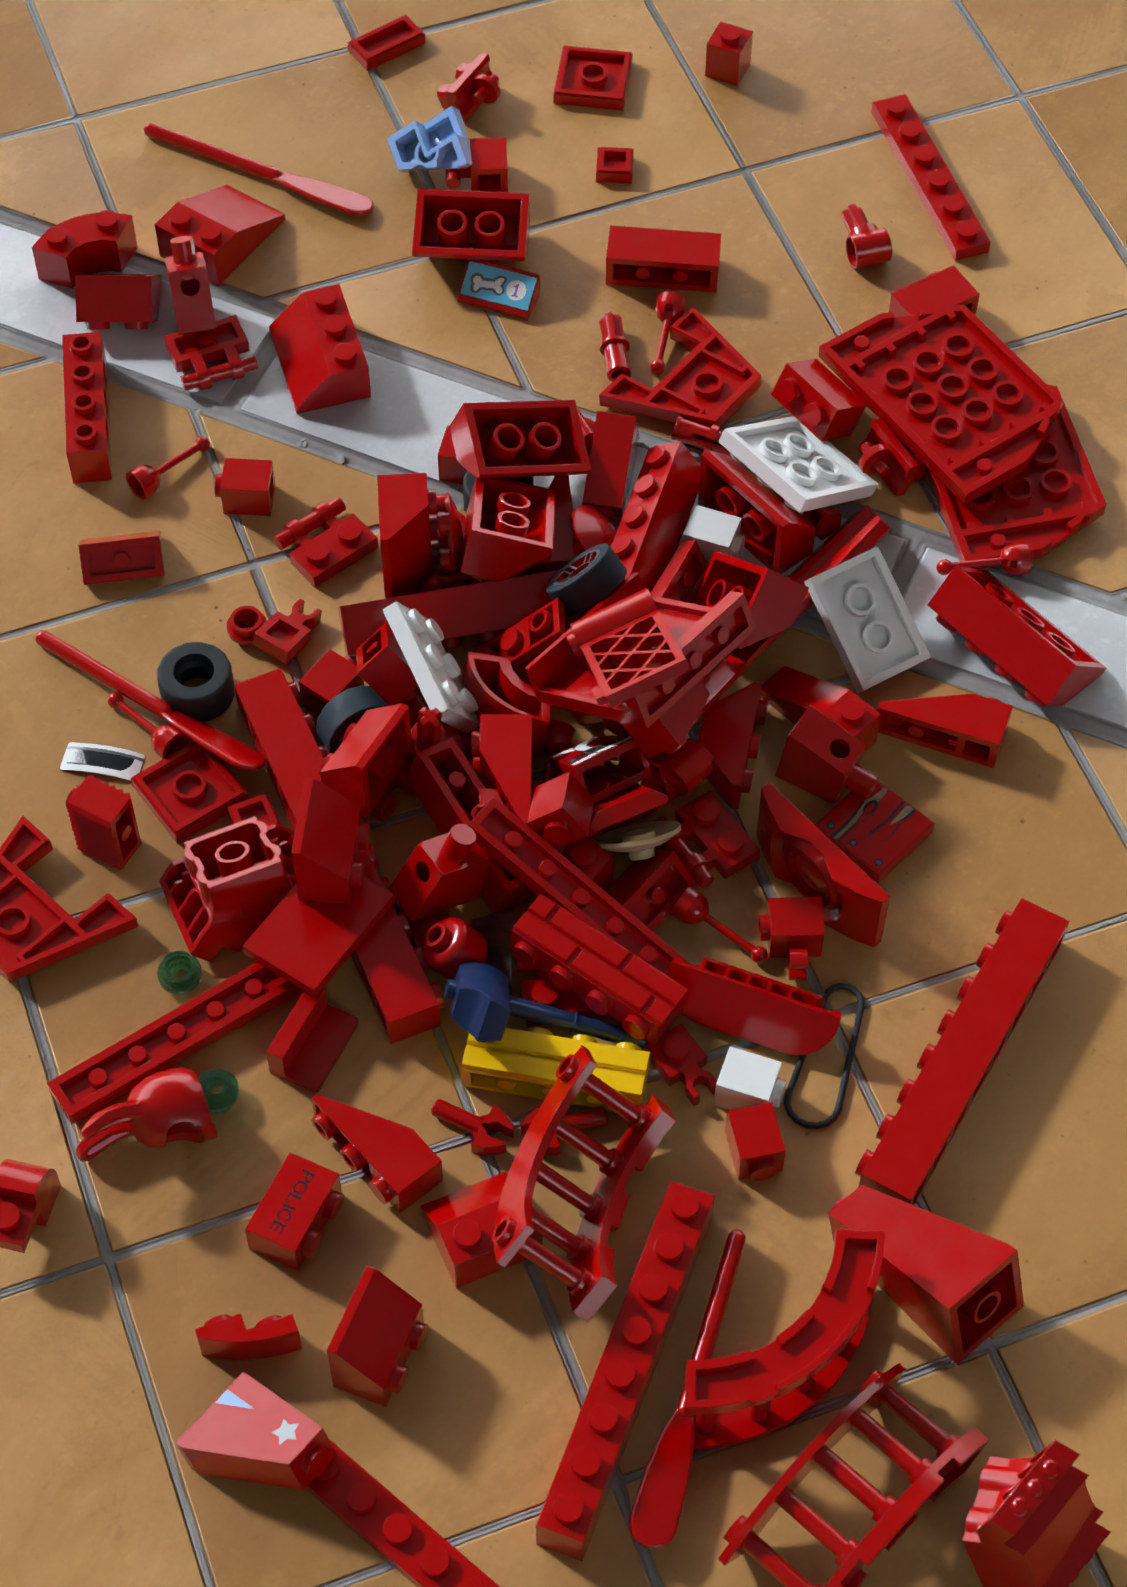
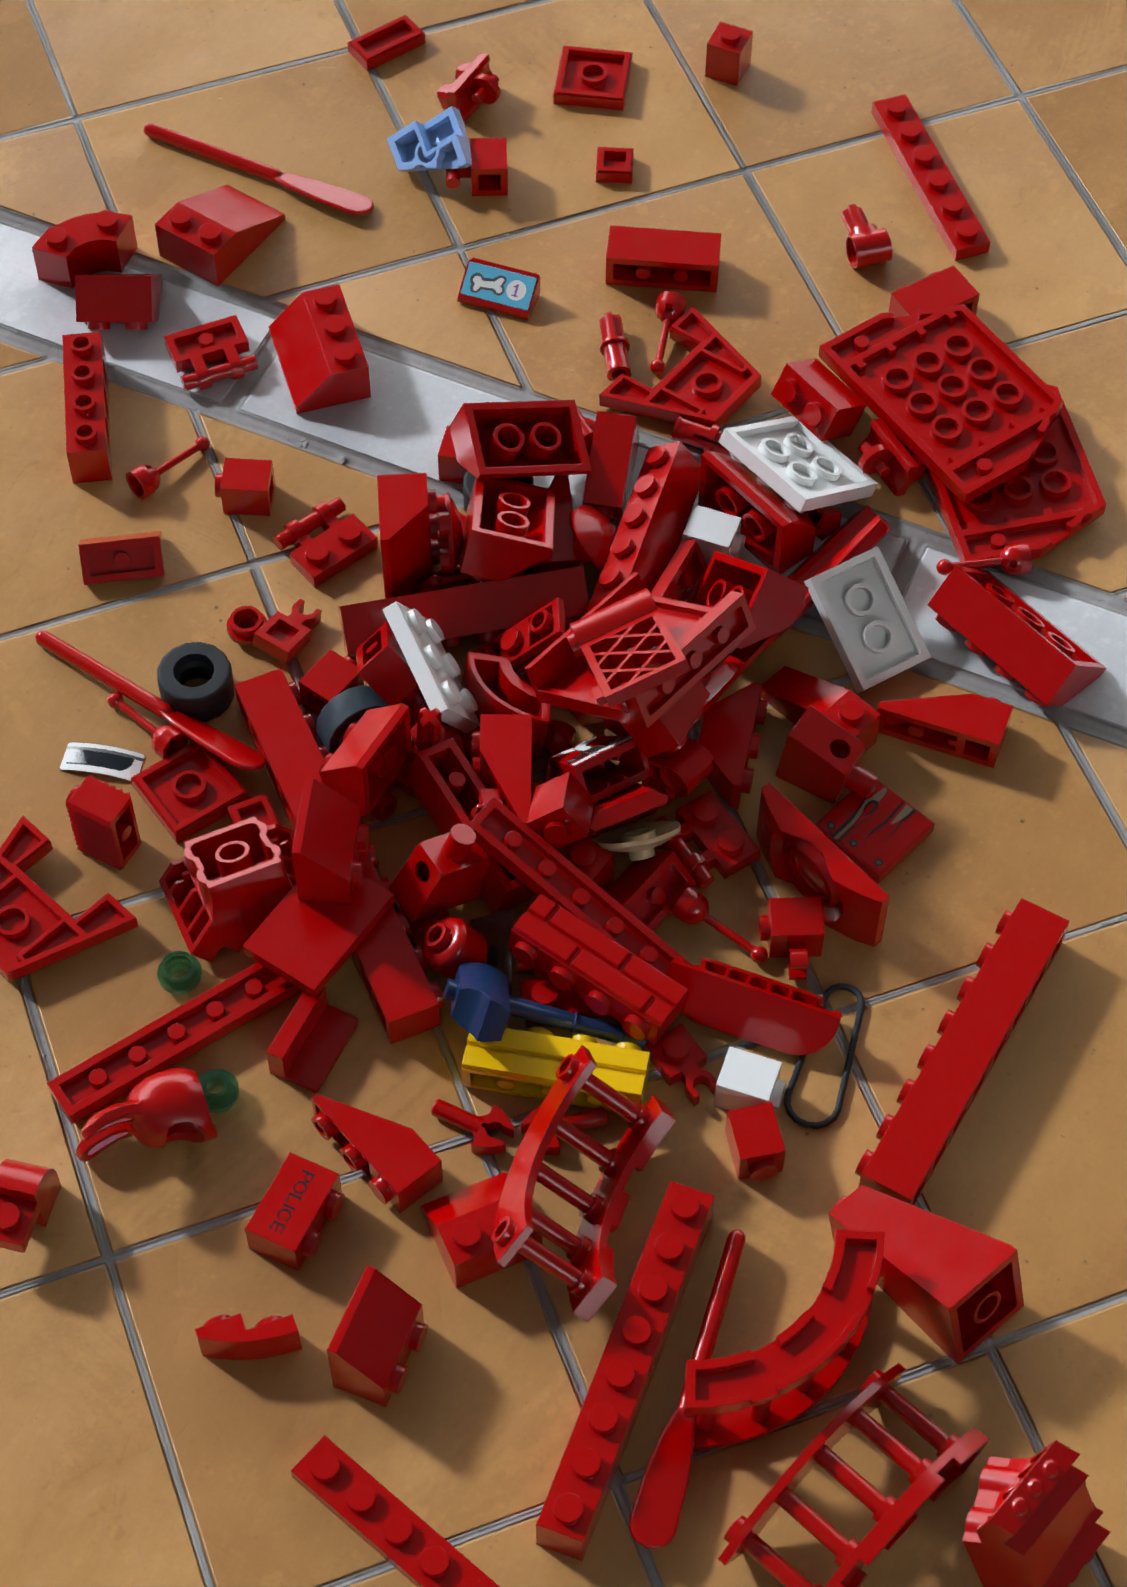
red torso [165,236,217,334] -> none
slope [175,1371,337,1490] -> none
red slope [412,189,530,261] -> none
black wheel [546,544,627,617] -> none

